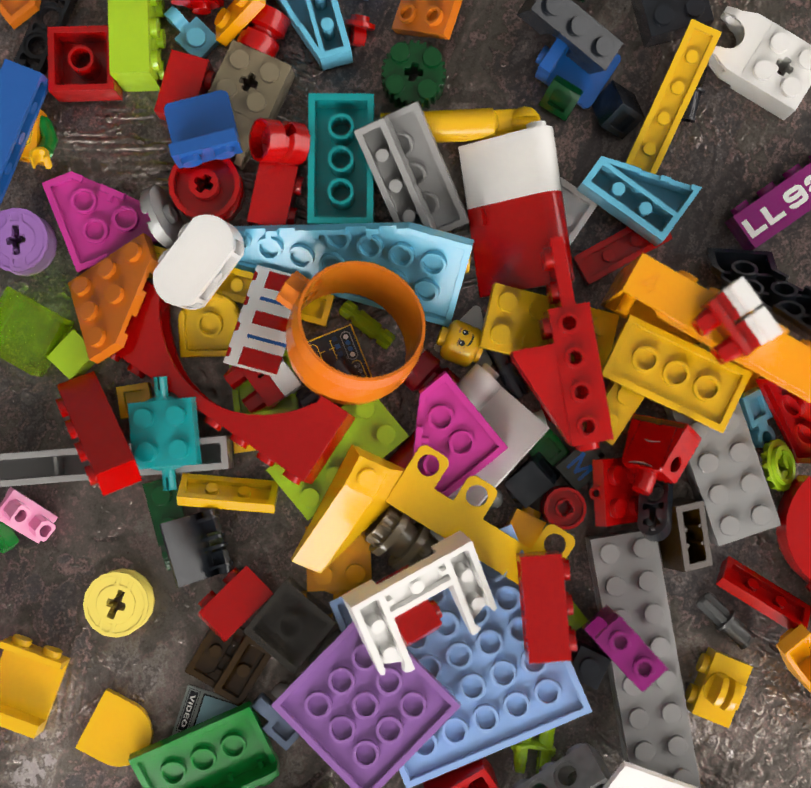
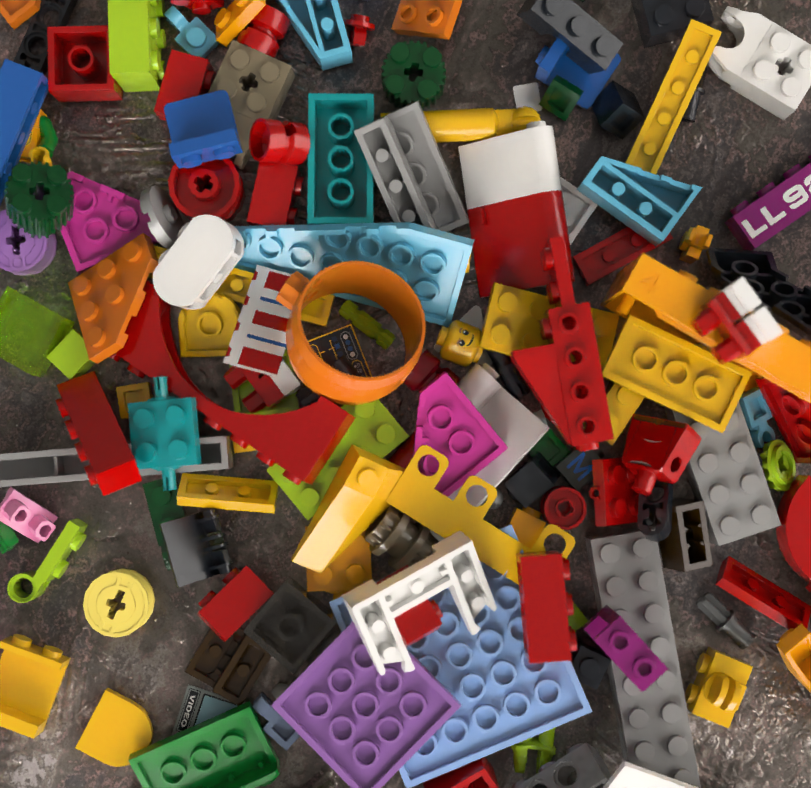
none -> dark green brick [4,161,74,239]
none -> lime plate [7,518,88,603]
none -> white sticker [513,82,542,112]
none -> light orange plate [678,225,713,264]

